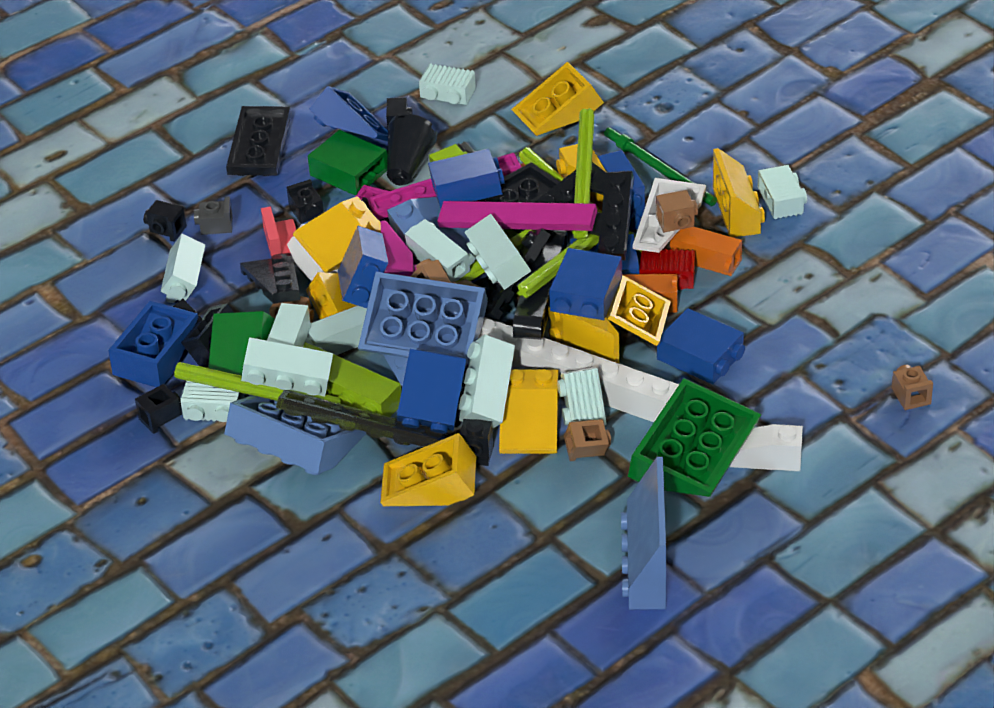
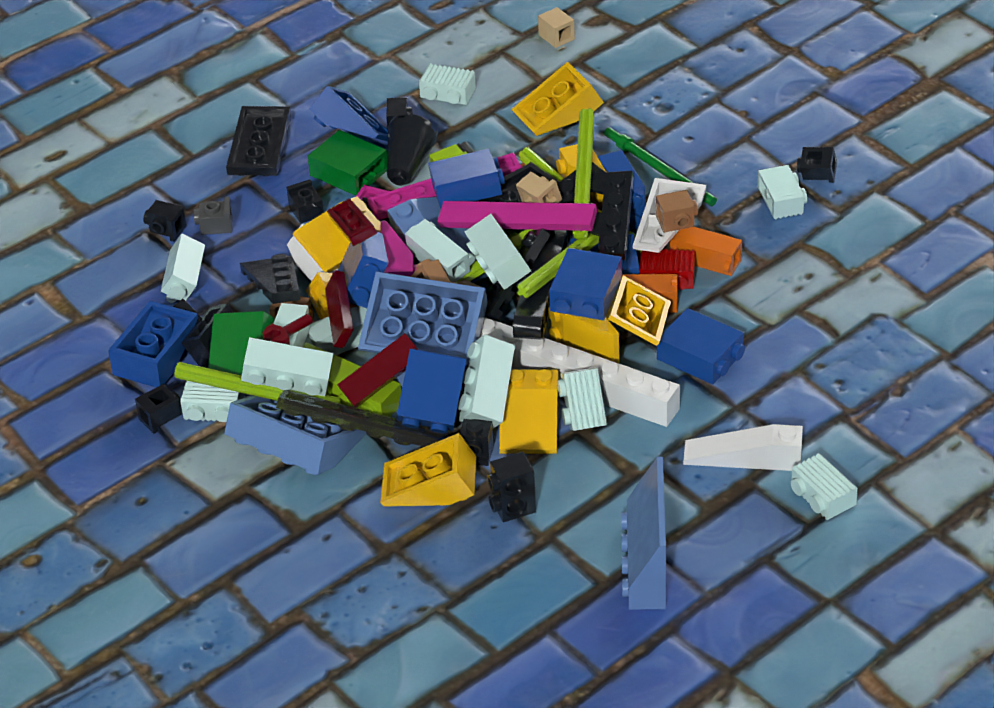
coral panel [261,206,296,257] -> none
medium nougat brick [564,419,611,461] -> none
green slope [628,378,761,497] -> none
yellow slope [713,148,765,238] -> none
medium nougat brick [892,365,933,410] -> none
none -> dark red bar [263,314,313,345]
none -> dark red tile [325,270,354,349]
none -> dark red tile [327,199,377,247]
none -> dark red tile [337,333,418,409]
none -> black brick [487,452,536,522]
none -> tan brick [516,172,562,203]
none -> tan brick [538,7,575,48]
none -> light aqua brick [791,453,858,520]
none -> black brick [797,147,837,183]

